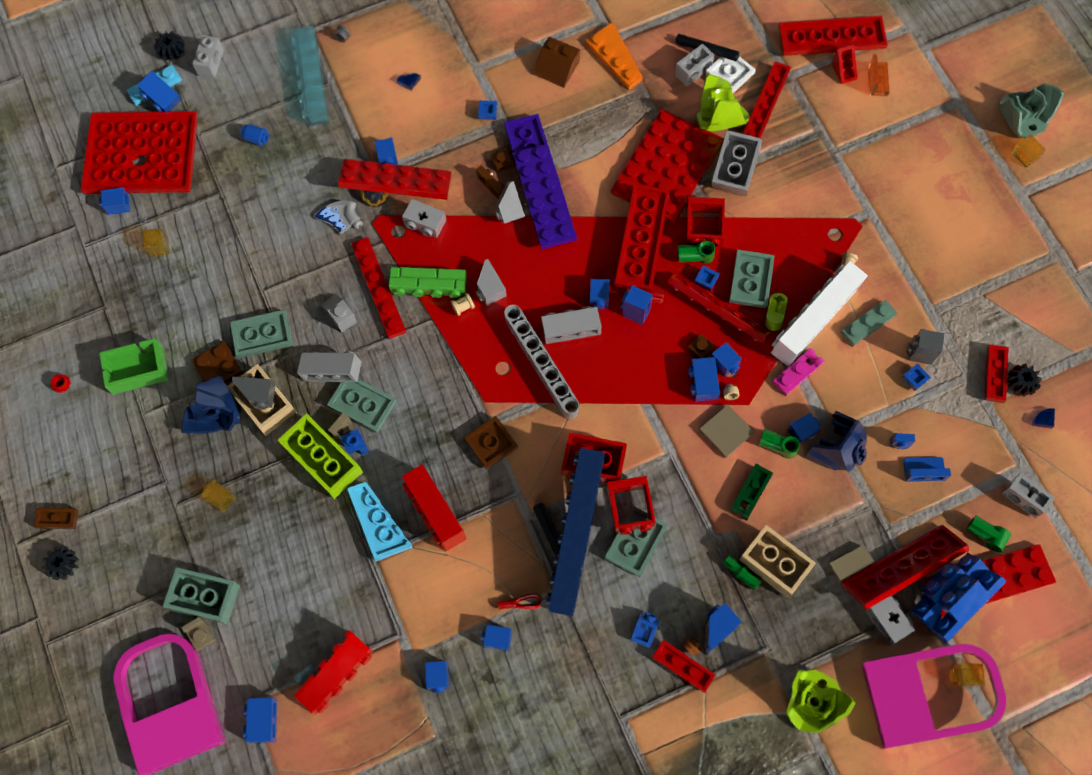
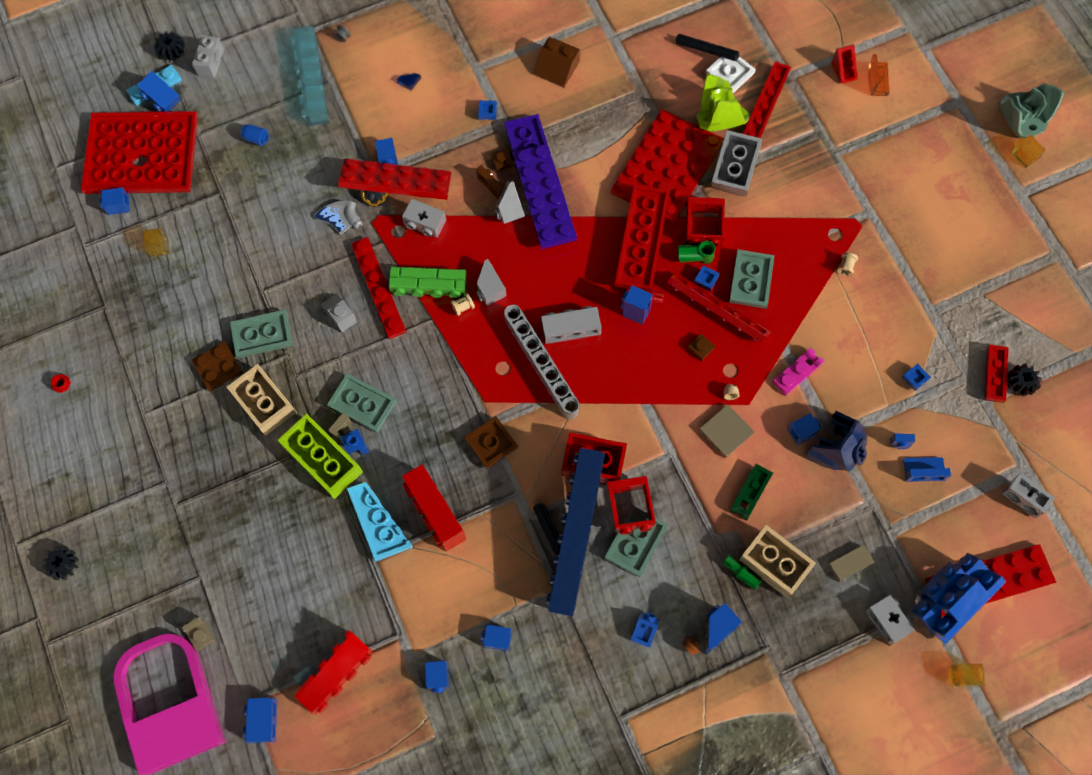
reddish brown plate [33,508,79,529] -> none
bright green piece [99,338,169,395] -> none
sand green brick [163,567,240,625] -> none
dark blue piece [181,376,240,434] -> none
clear yellow brick [201,480,236,513] -> none
dark grey slope [232,377,276,410] -> none
light grey brick [297,351,361,382] -> none
red piece [498,593,542,610] -> none
orange wing [586,22,643,90] -> none
blue brick [590,279,609,309] -> none
red plate [652,640,716,693] -> none
light grey brick [675,44,714,87] -> none
blue brick [688,357,720,402] -> none
blue brick [711,342,741,376] -> none
green piece [759,429,800,459] -> none
lime piece [765,293,788,331] -> none
white brick [771,261,868,367] -> none
red plate [778,15,888,56] -> none
lime piece [786,669,856,733] -> none
sand green plate [841,300,898,347] -> none
red plate [842,524,969,610] -> none
dark pink window [861,644,1007,749] -> none
dark grey brick [907,329,944,365] -> none
green piece [966,515,1011,552] -> none
clear blue tile [1032,408,1055,429] -> none

